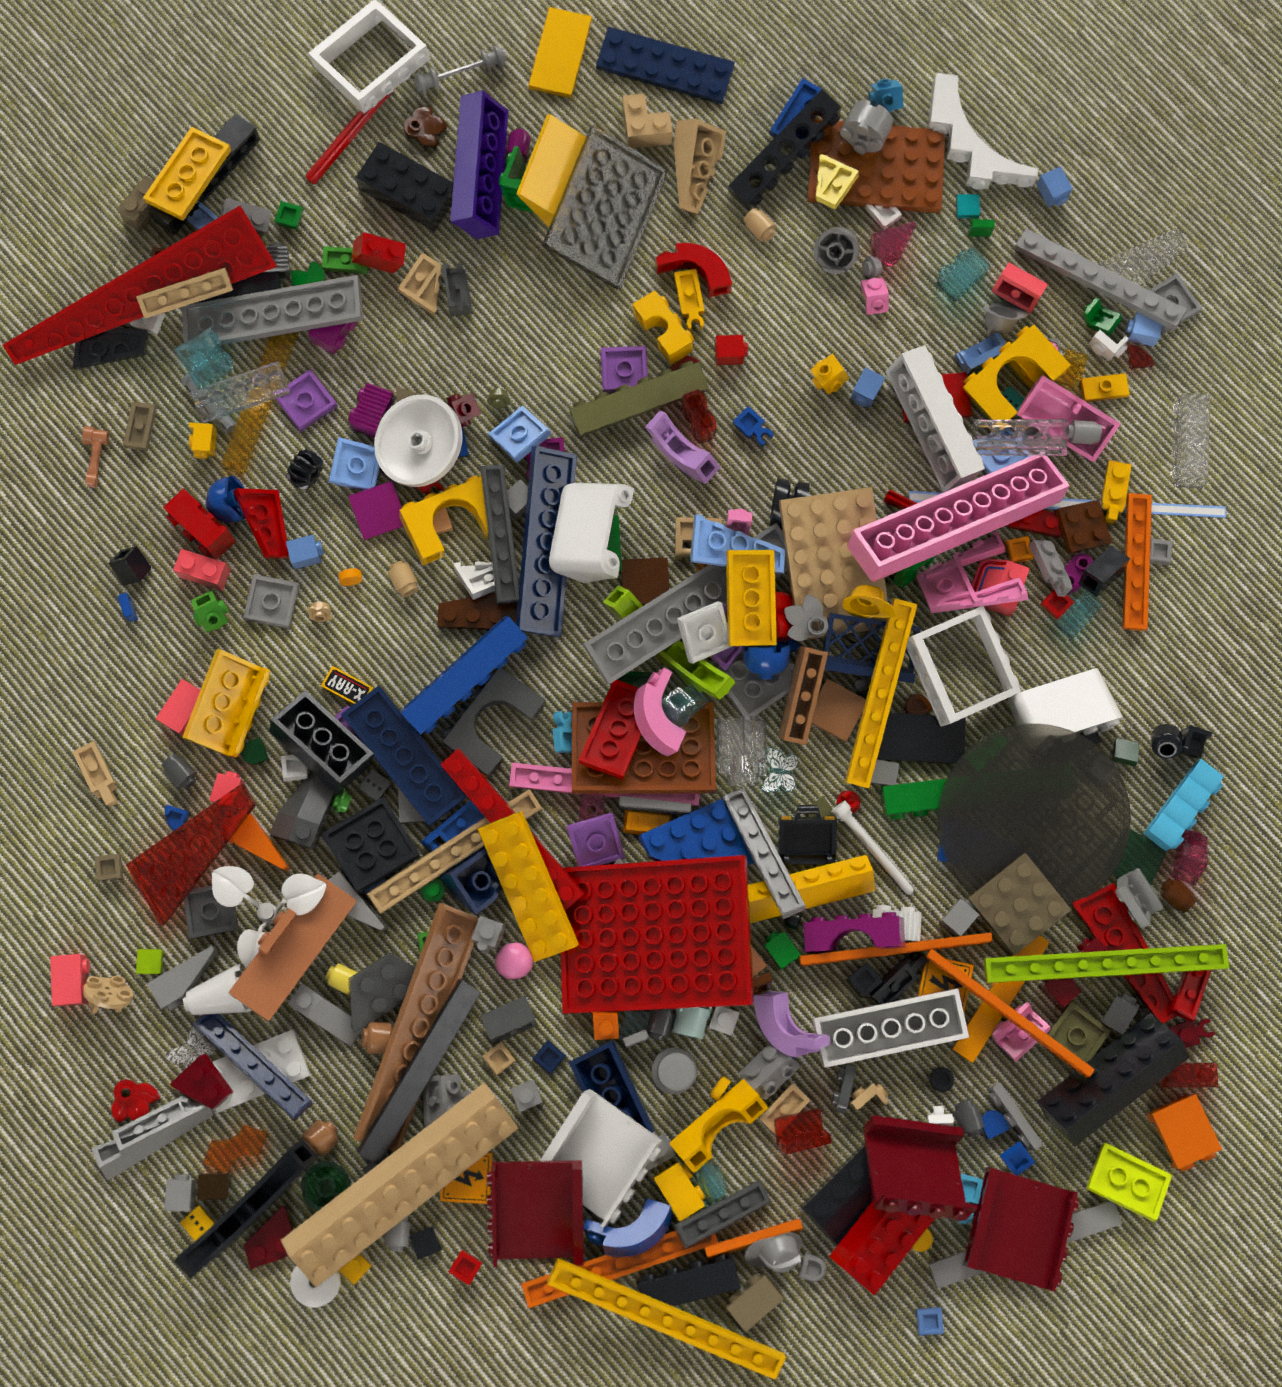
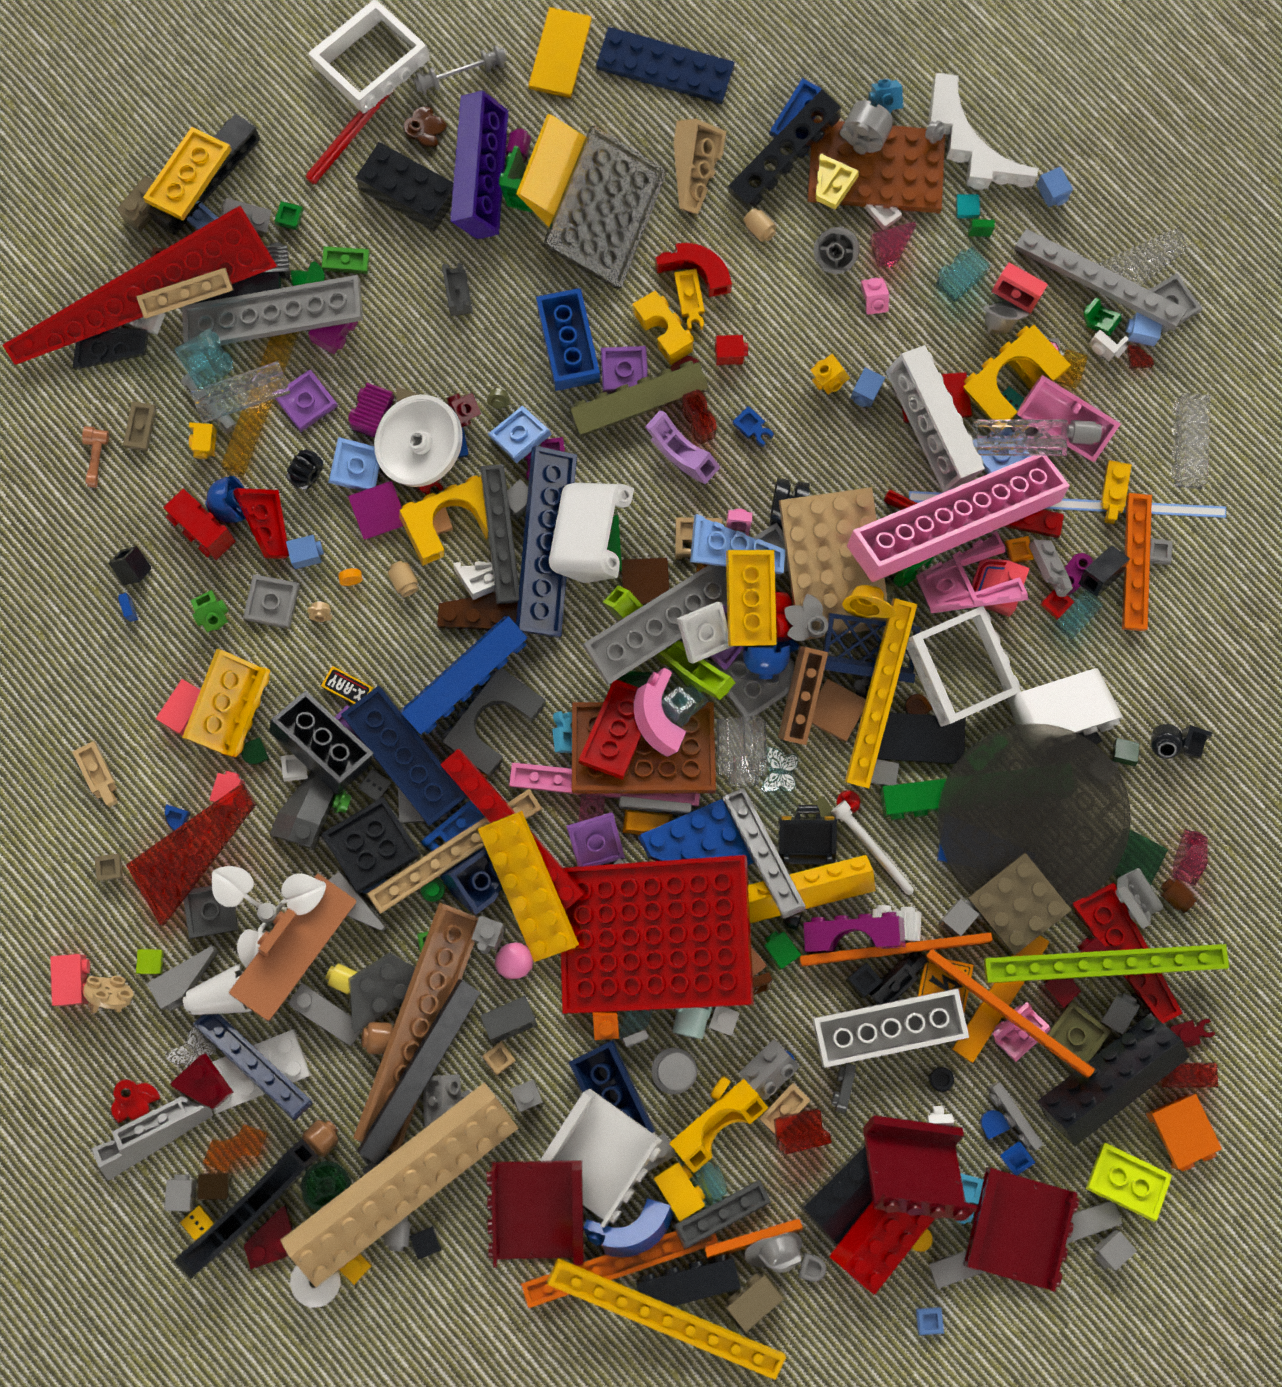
dark grey brick [161,753,197,789] -> none
coral brick [173,549,231,591] -> none
orange slope [223,808,290,872] -> none
red brick [351,232,406,274] -> none
tan wing [397,252,441,315] -> none
light orange tile [440,1153,493,1204] -> none
red tile [448,1249,483,1285] -> none
dark blue tile [532,1040,566,1075] -> none
tan brick [622,93,672,149] -> none
dark grey brick [646,1009,676,1041] -> none
lavender arch [754,991,830,1057] -> none
tan bracket [849,1083,889,1110] -> none
light grey plate [862,256,882,279] -> none
medium blue hinge [954,332,1006,377] -> none
dark grey brick [954,1099,985,1137] -> none
reddish brown plate [1055,500,1112,554] -> none
yellow plate [1080,373,1130,402] -> none
medium azure brick [1143,759,1224,851] -> none
red tile [1170,945,1212,1022] -> none
none -> blue brick [536,288,600,391]
none -> light grey plate [925,120,945,143]
none -> light grey brick [1093,1230,1137,1271]

